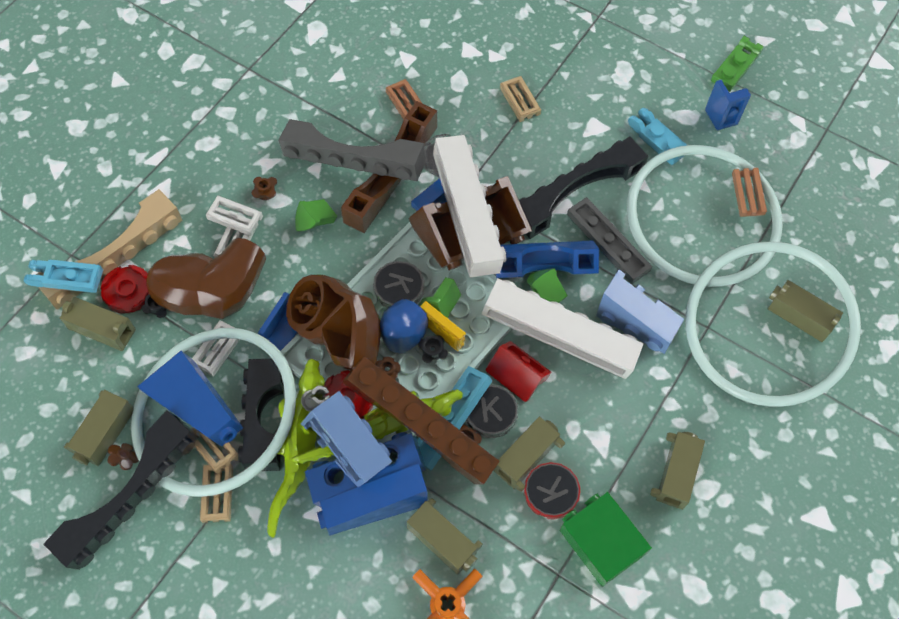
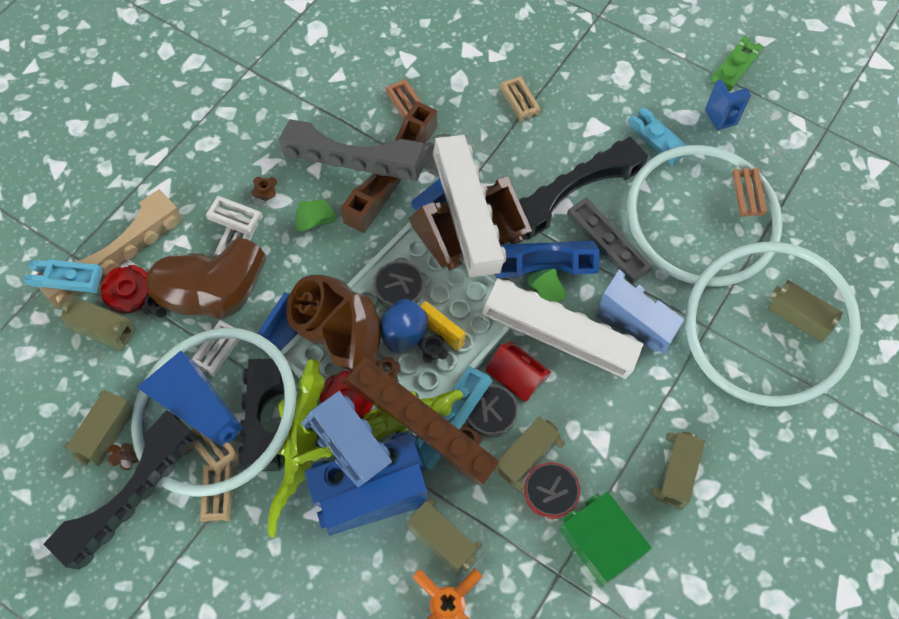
dark grey pin [301,386,329,412] -> none
bright green tile [418,277,461,318] -> none

